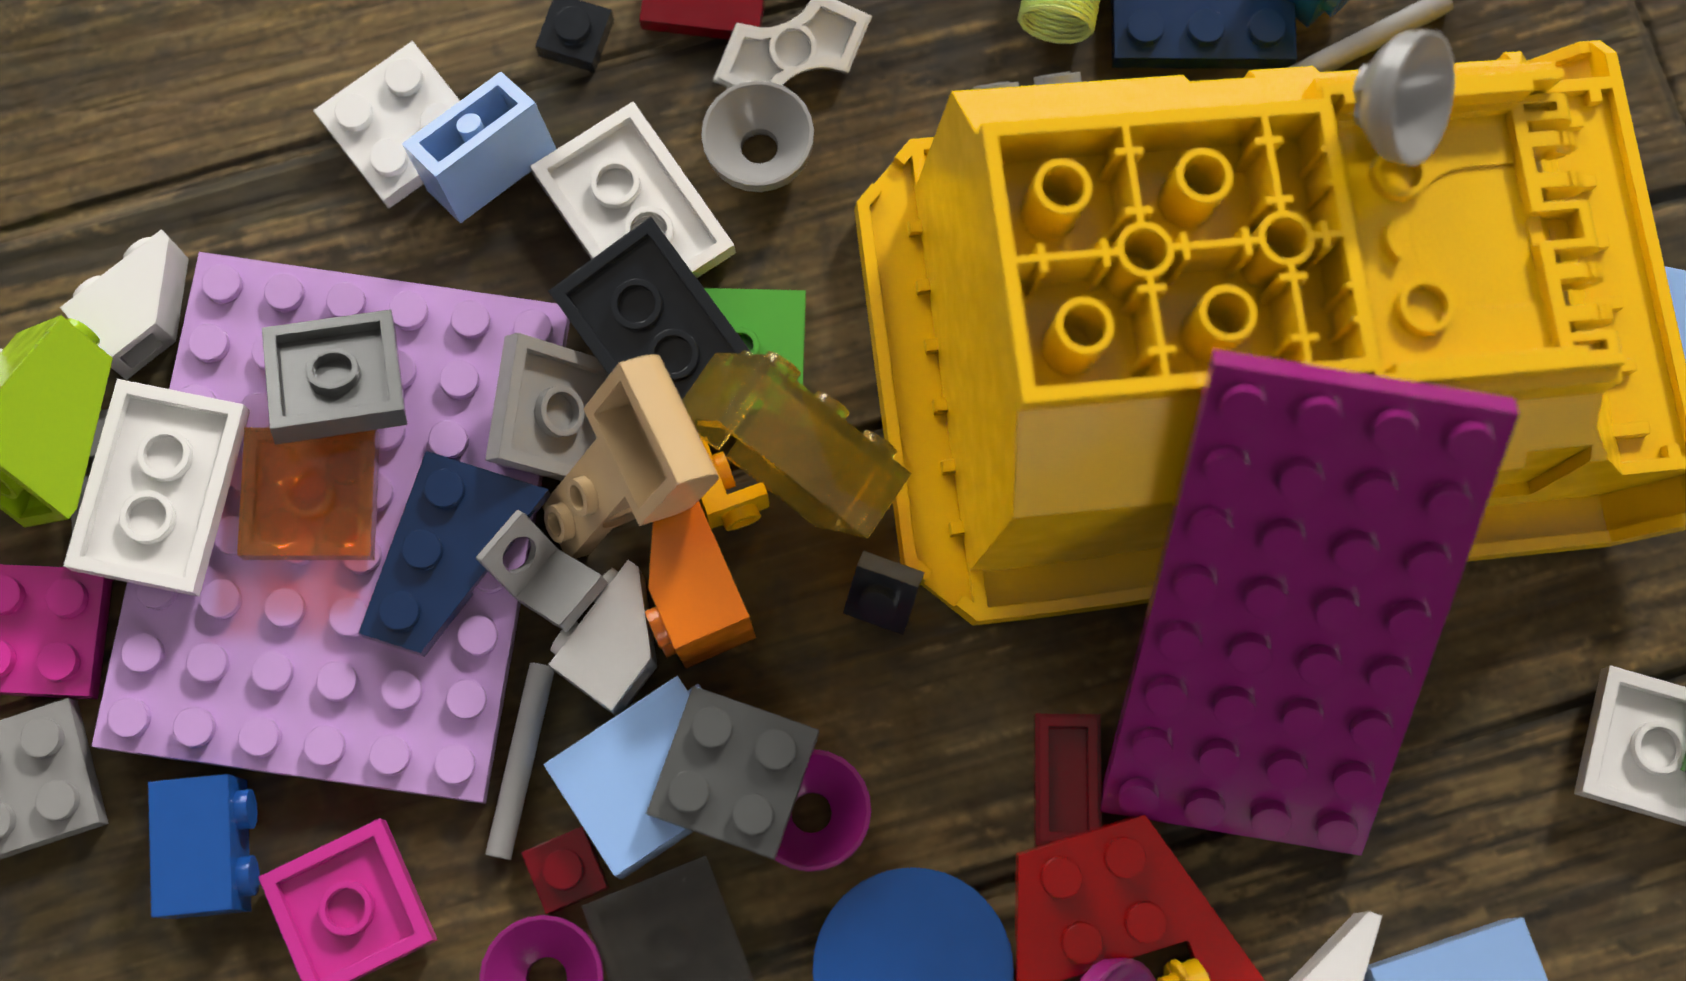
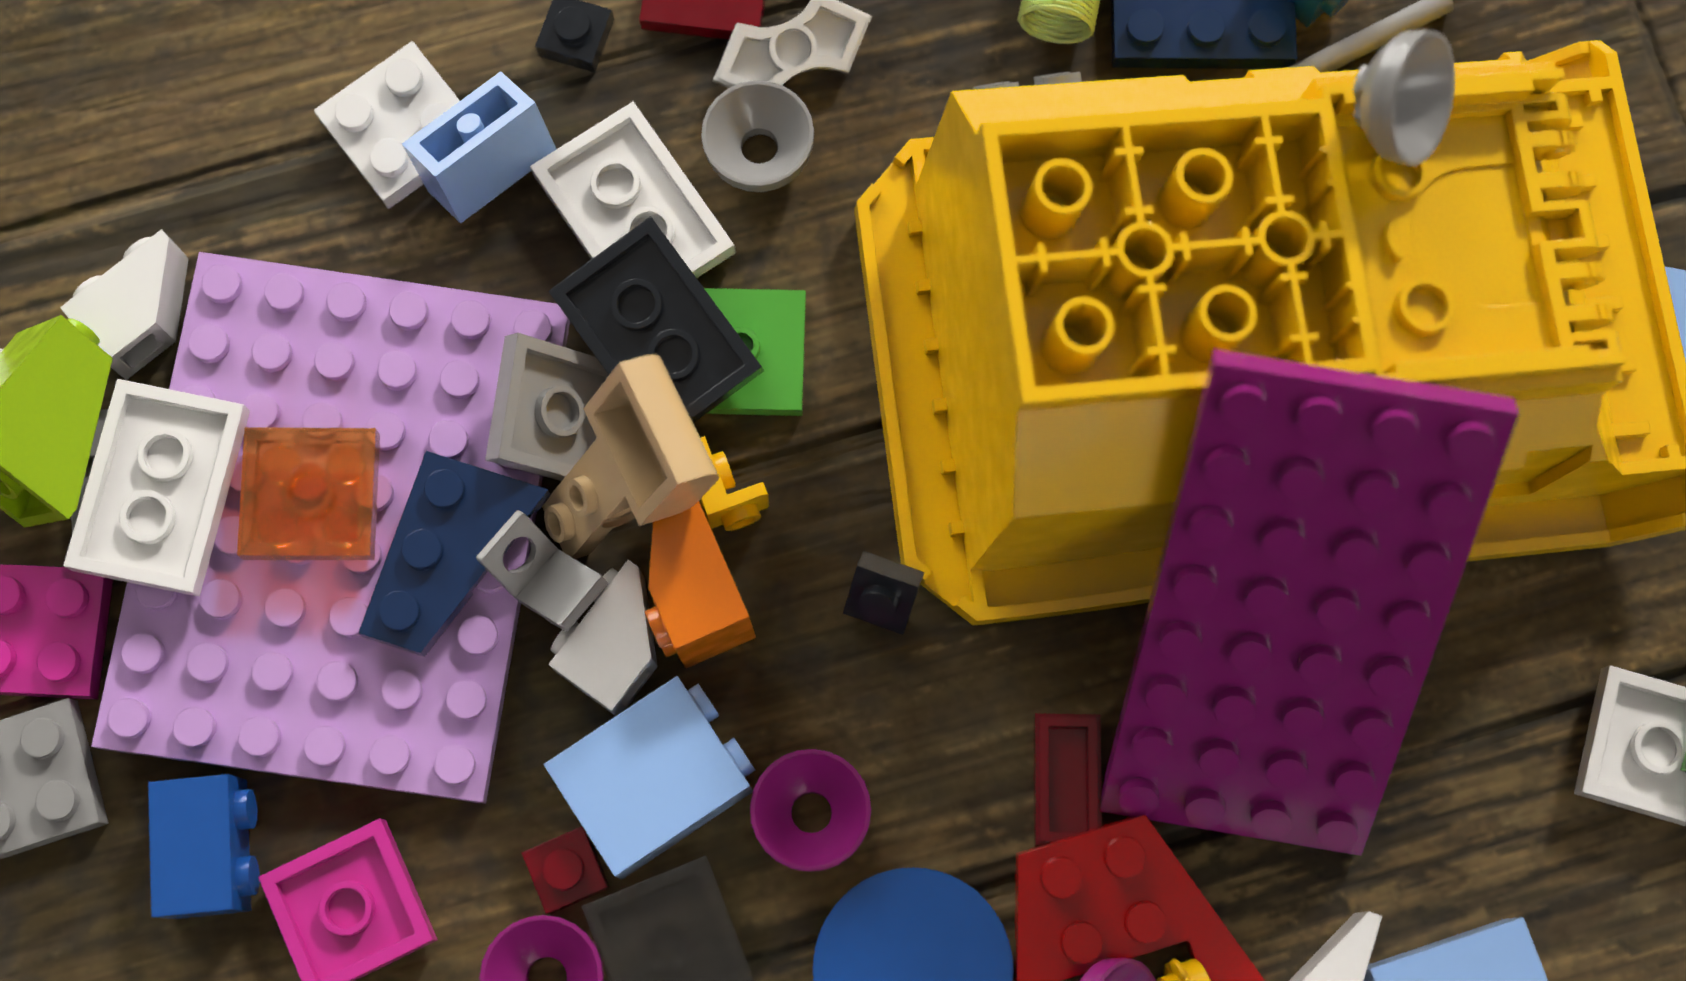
plate [262,309,408,445] -> none
light grey bar [485,663,555,860] -> none
dark grey plate [646,686,820,860] -> none
clear yellow piece [682,350,912,538] -> none

